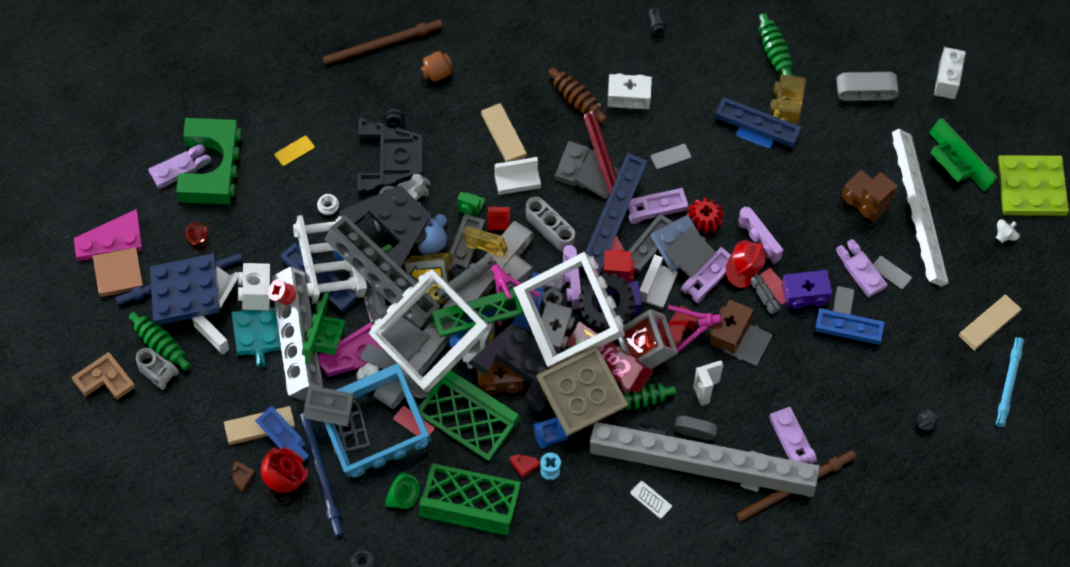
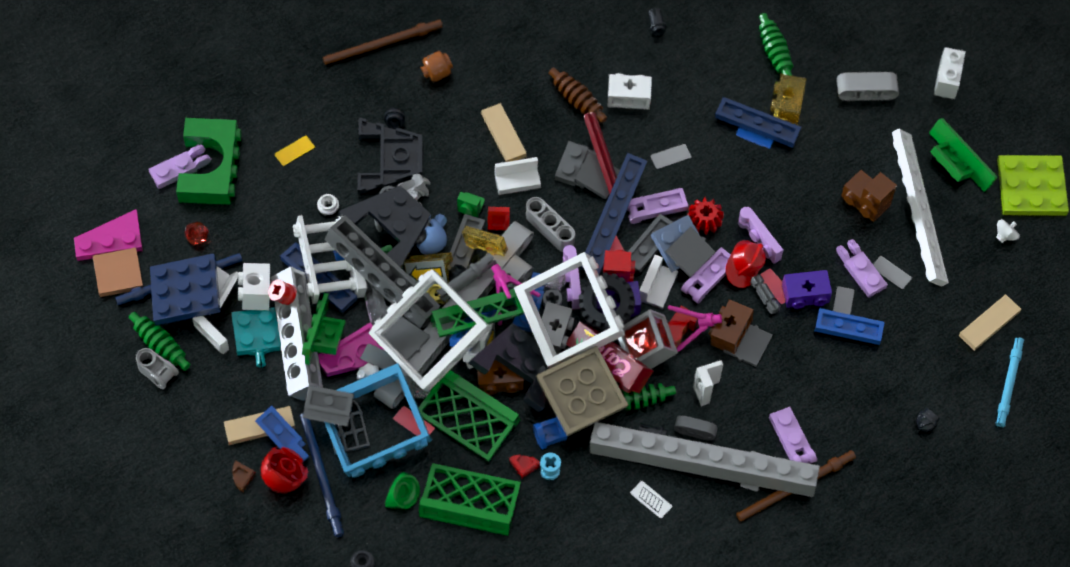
medium nougat plate [72,352,135,400] -> none

